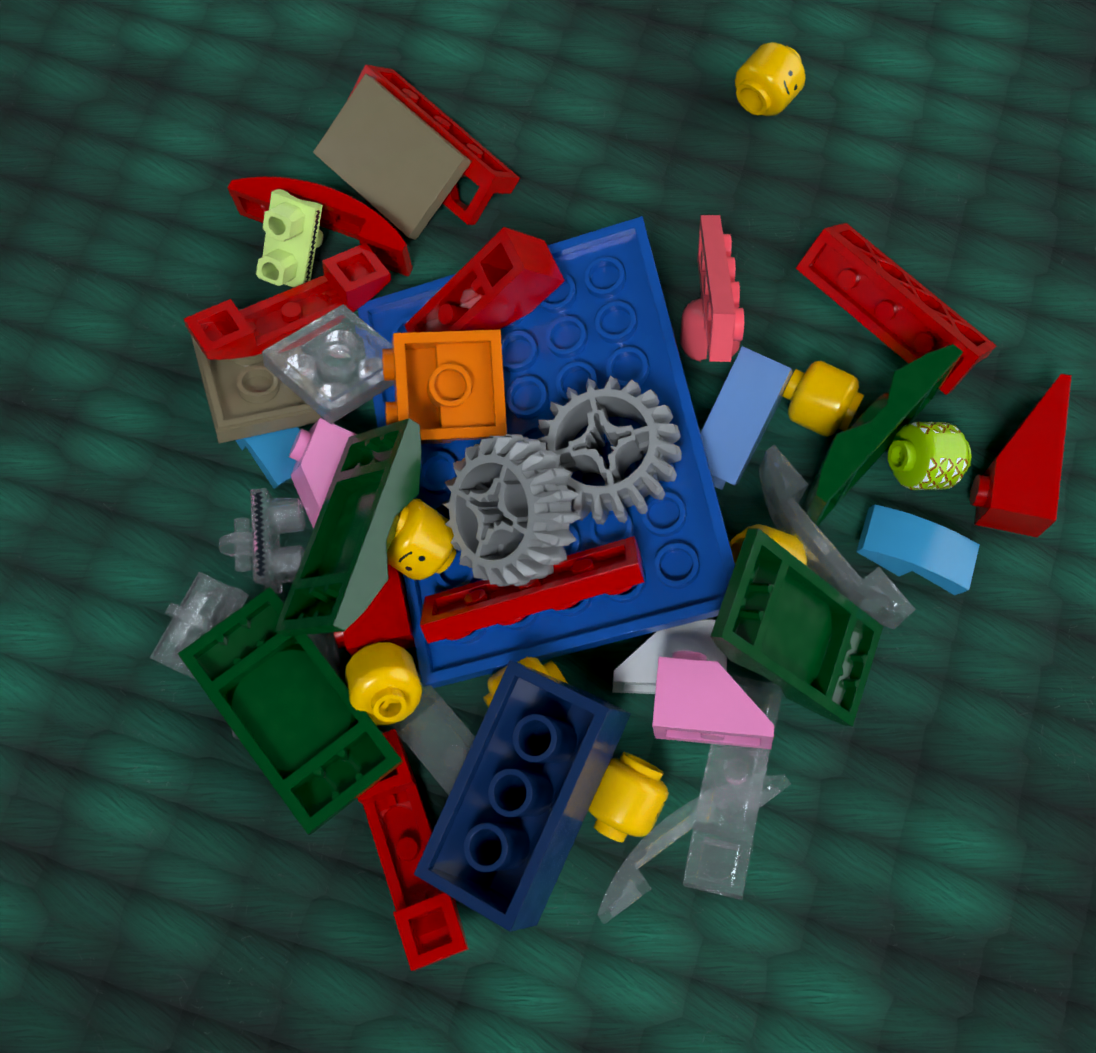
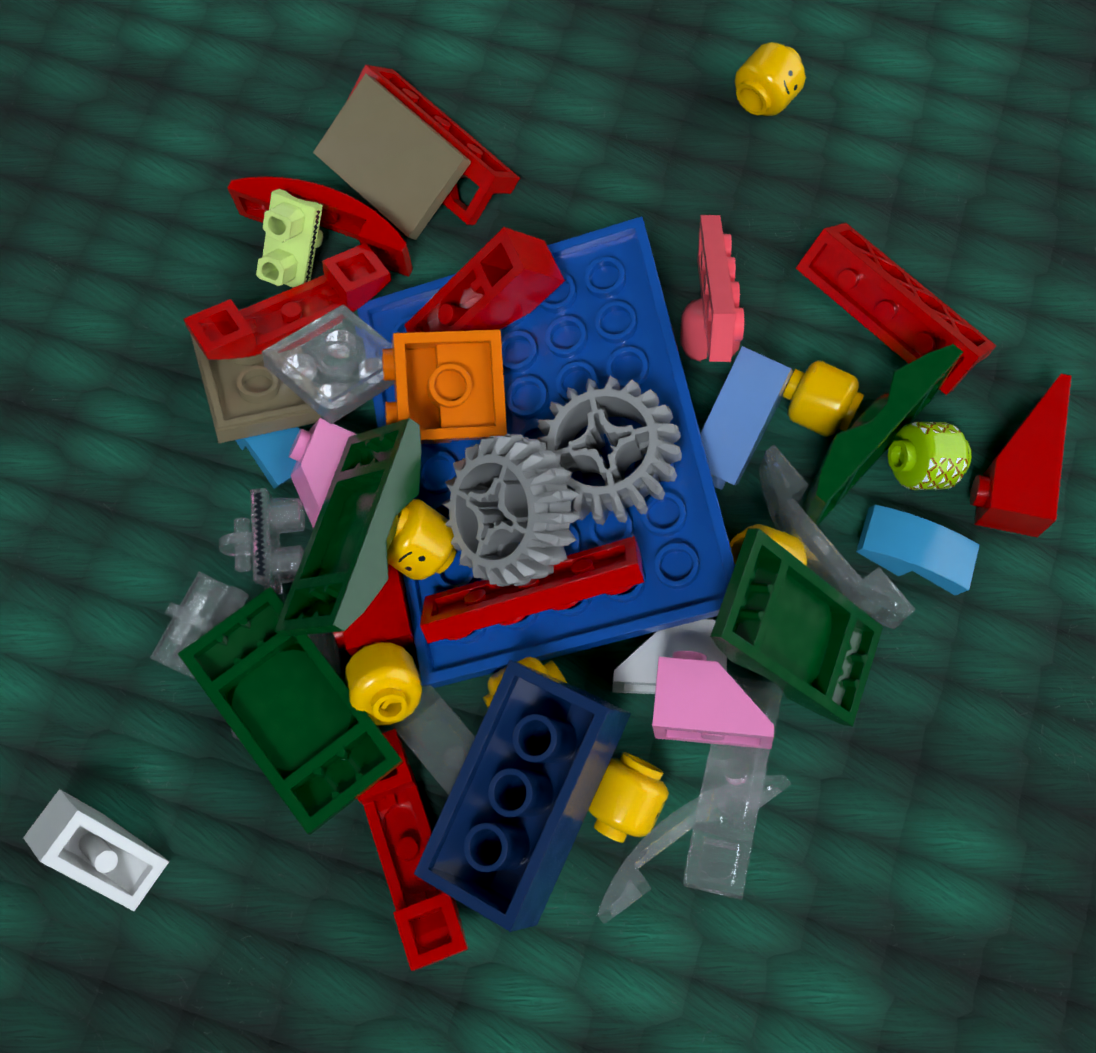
none -> white slope [23,789,169,911]

